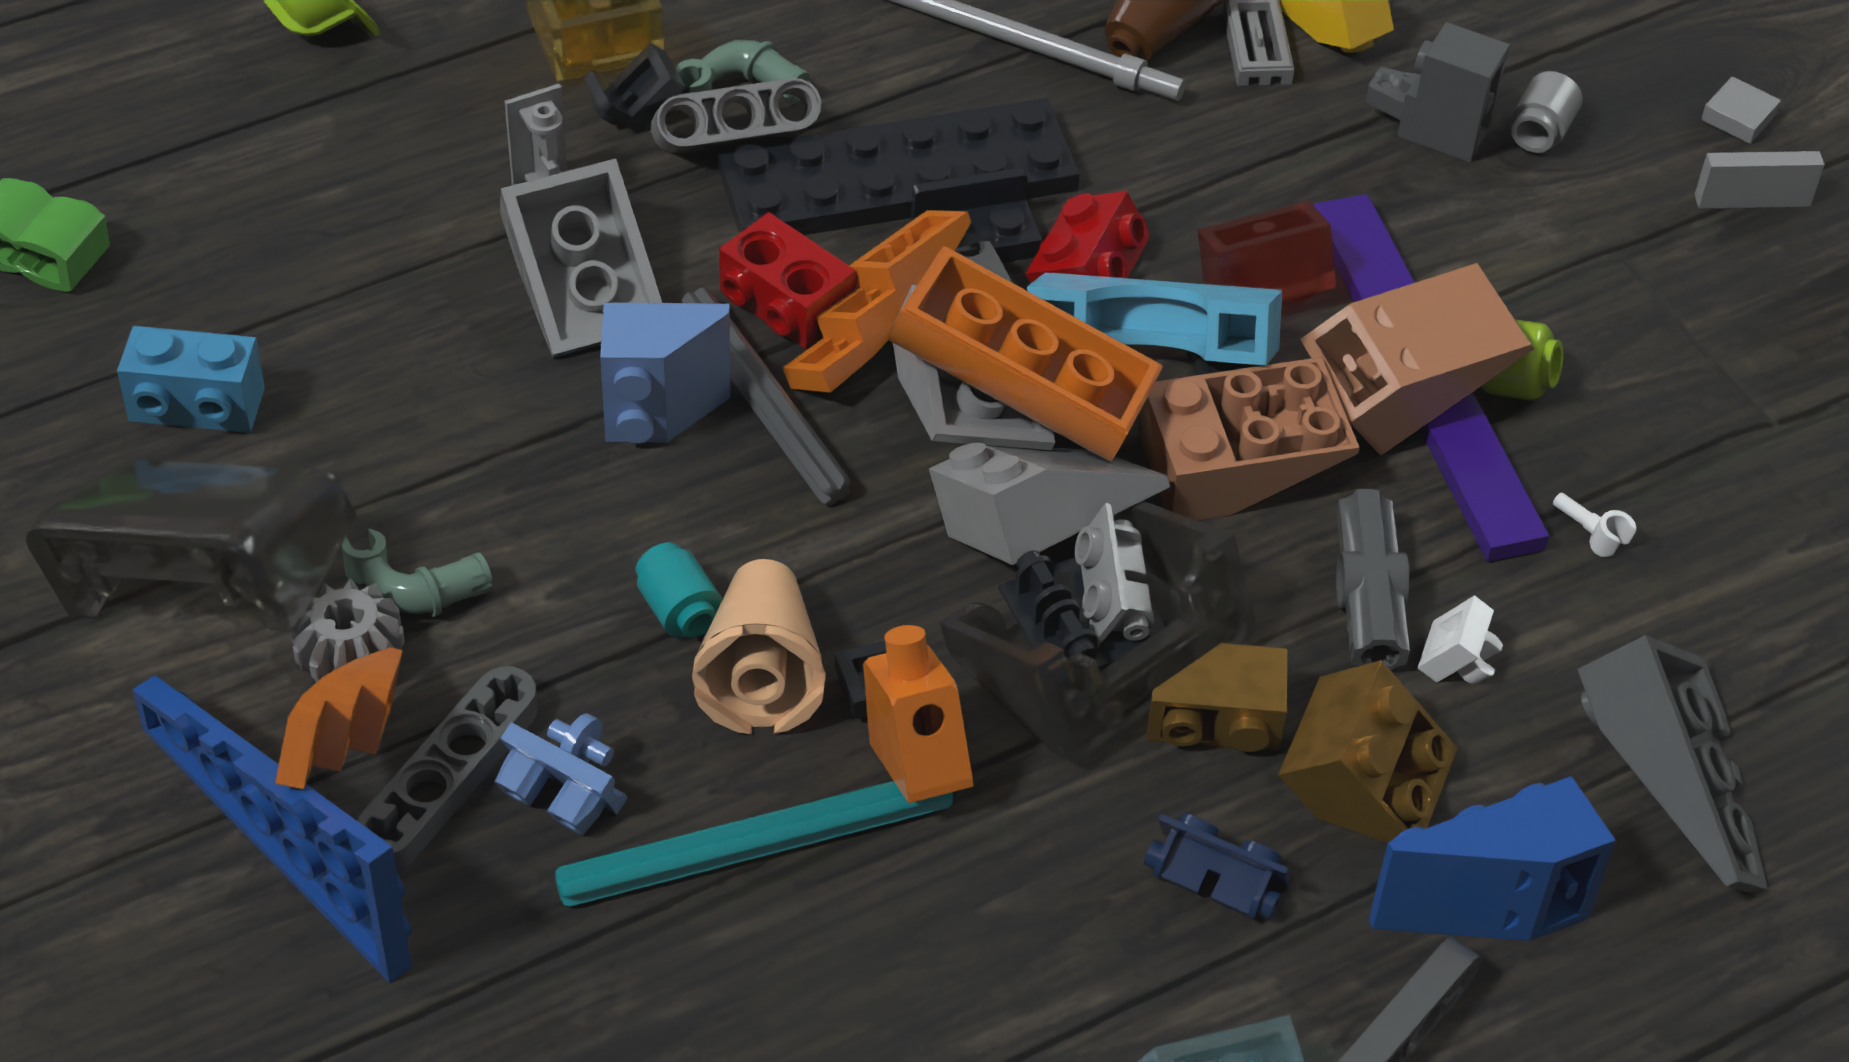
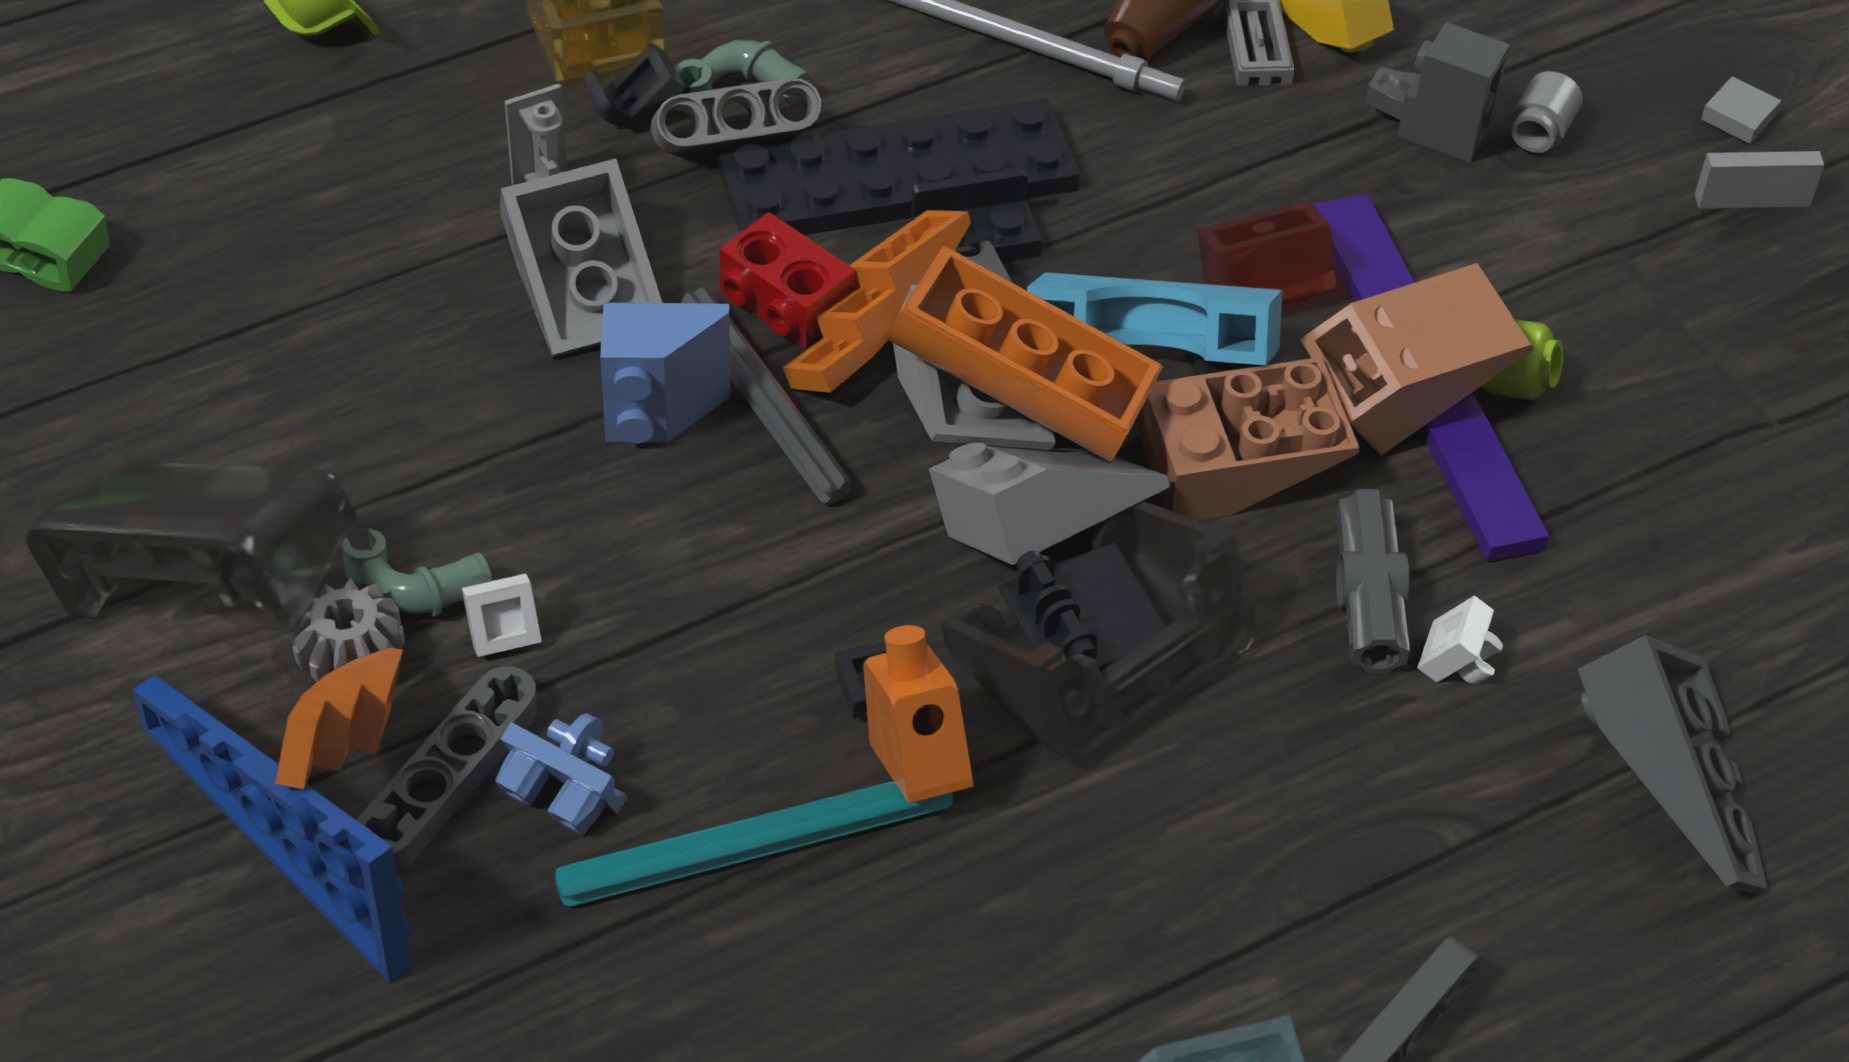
dark azure brick [117,326,265,433] -> none
teal brick [635,542,723,638] -> none
light nougat cone [692,559,826,734] -> none
red bracket [1025,191,1150,283] -> none
light grey hinge [1075,503,1154,647] -> none
dark blue hinge [1144,813,1291,920] -> none
pearl gold slope [1147,643,1287,752] -> none
pearl gold slope [1278,660,1458,843] -> none
blue slope [1368,776,1616,941] -> none
white hand [1553,493,1636,557] -> none
none -> white tile [462,574,542,657]

